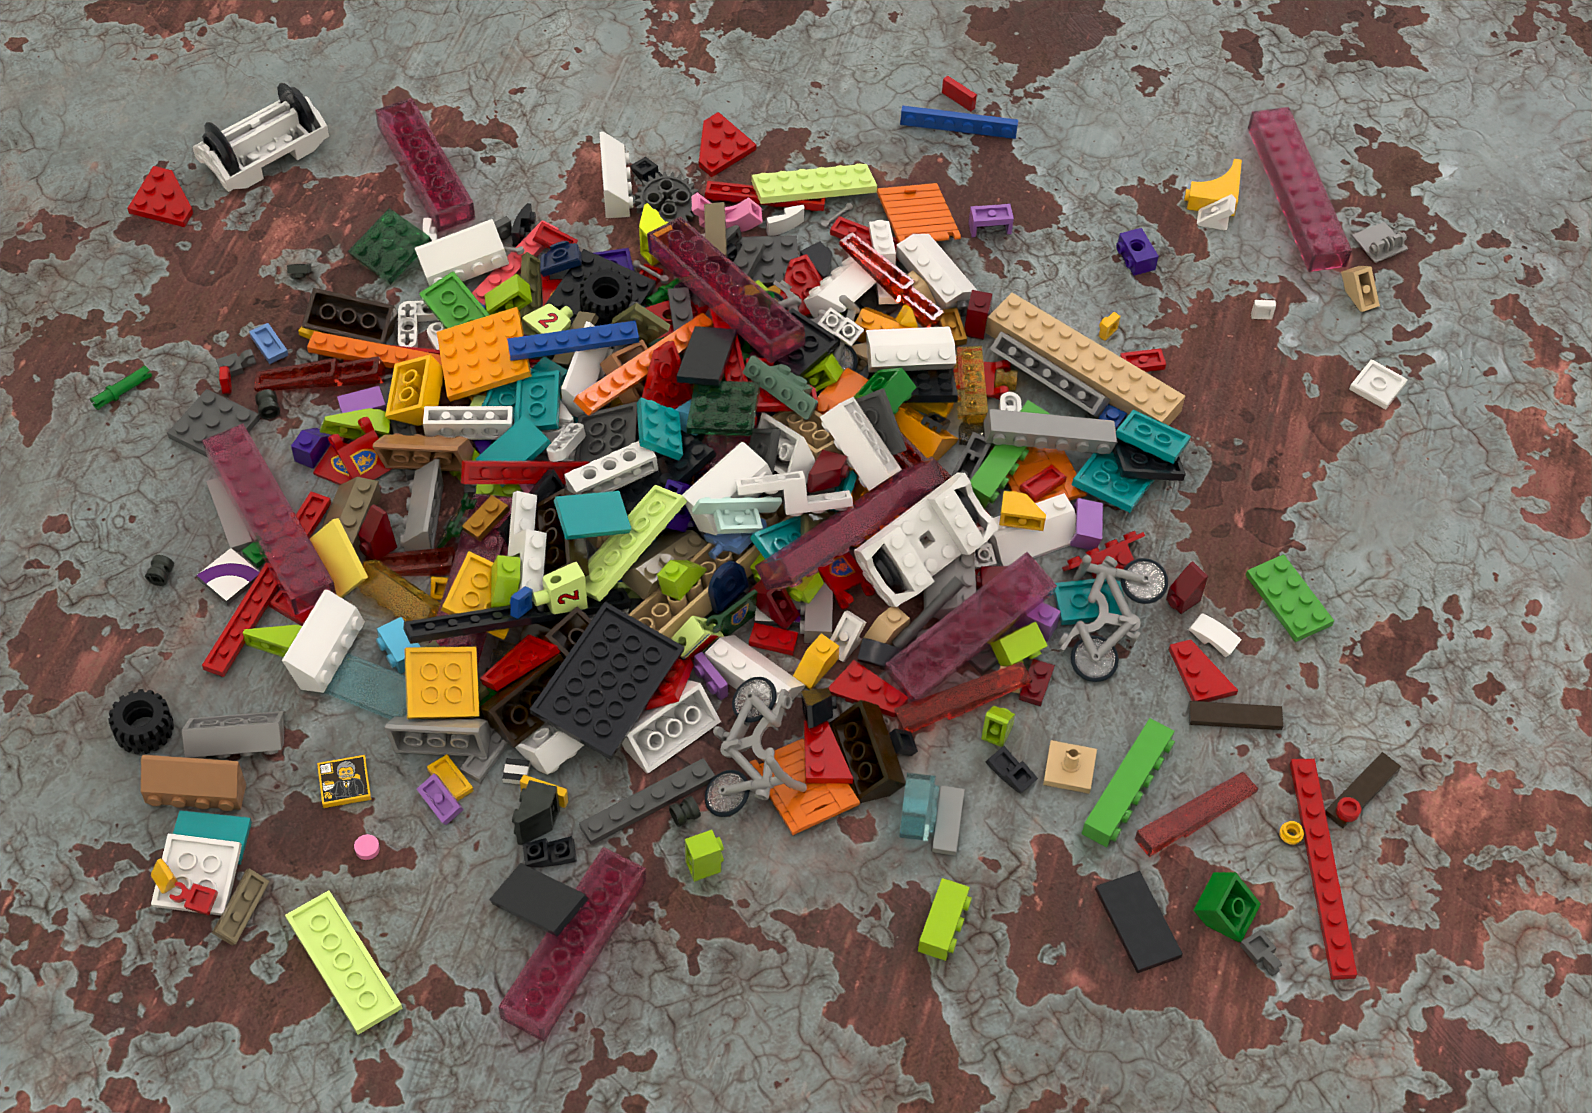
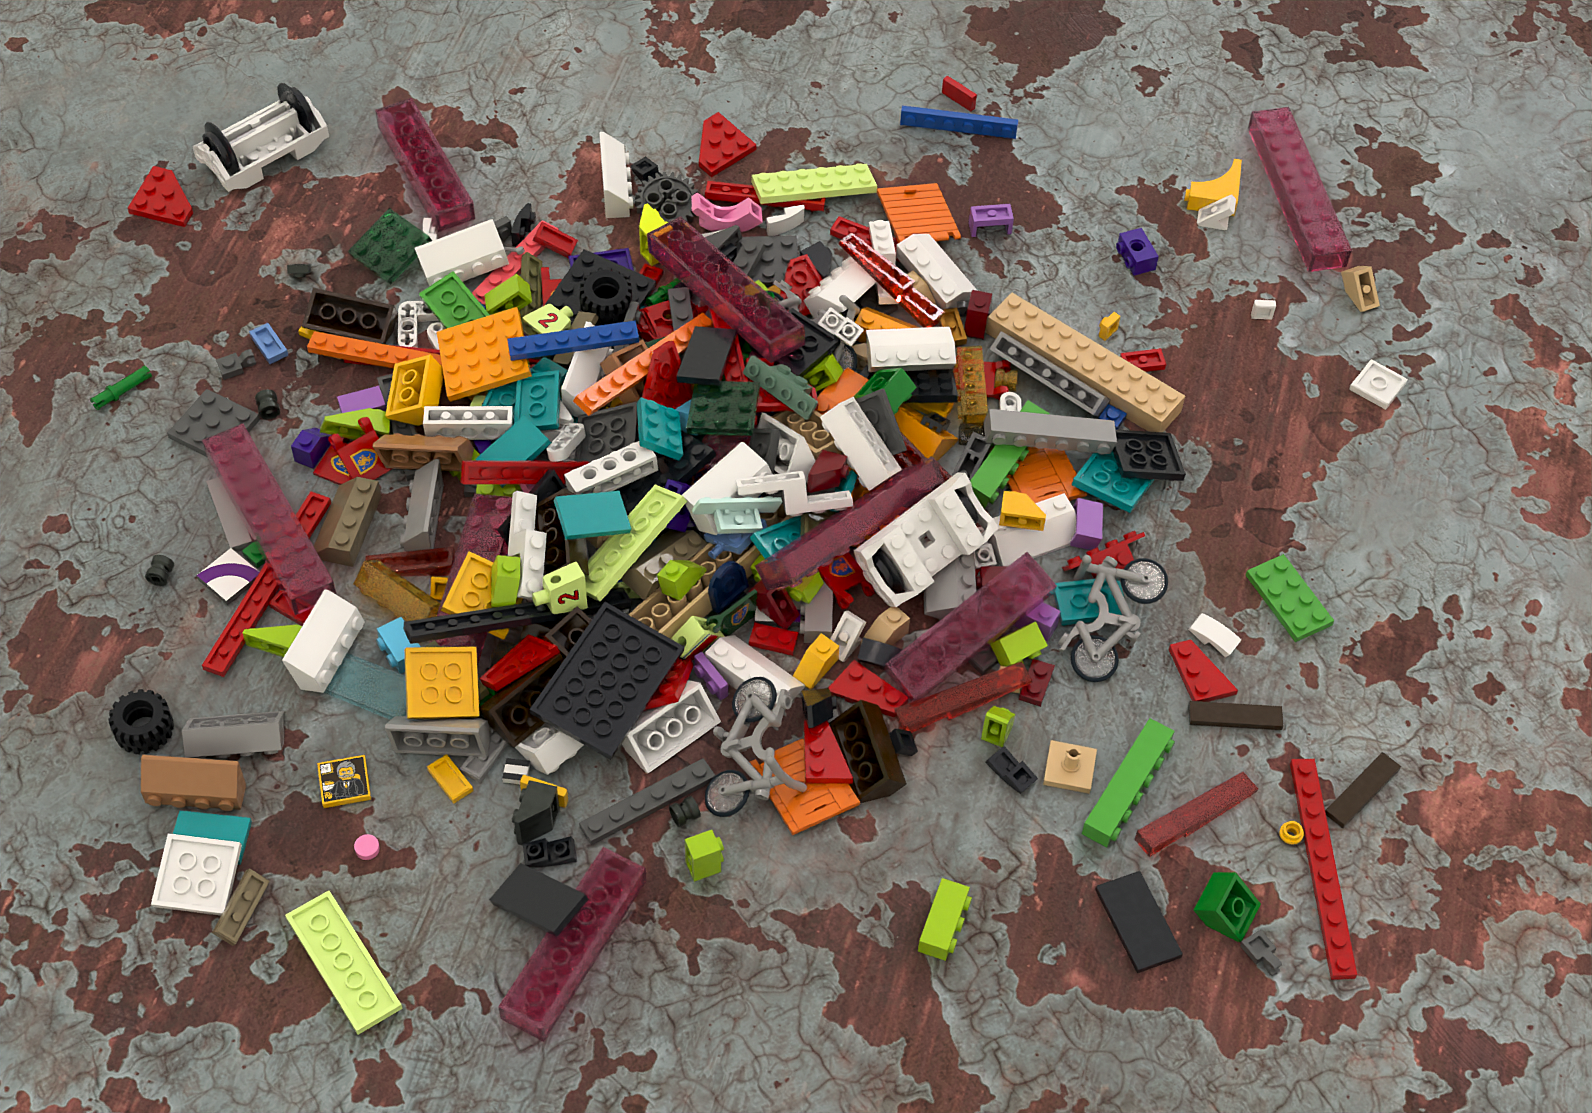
yellow slope [151,858,178,894] -> none
red plate [169,882,218,916] -> none
red tile [219,366,232,394] -> none
clear red slope [254,356,385,392] -> none
light yellow tile [308,518,368,598] -> none
dark red slope [358,504,398,561] -> none
medium lavender plate [417,773,464,825] -> none
dark green flag [433,493,478,555] -> none
pearl gold plate [462,495,510,541] -> none
blue plate [510,586,533,619] -> none
dark blue tile [540,241,582,277] -> none
olive plate [611,303,670,345] -> none
light grey hinge [633,260,669,284] -> none
dark tan tile [704,202,727,260] -> none
light grey hinge [821,203,853,229] -> none
dark grey piece [892,576,965,650] -> none
yellow slope [895,305,918,328] -> none
clear light blue brick [899,772,939,841] -> none
light grey tile [932,786,965,856] -> none
red tile [1019,464,1067,503] -> none
teal plate [1116,410,1191,464] -> none
dark red slope [1166,561,1208,614] -> none
red tile [1336,797,1361,822] -> none
light grey hinge [1352,222,1408,263] -> none

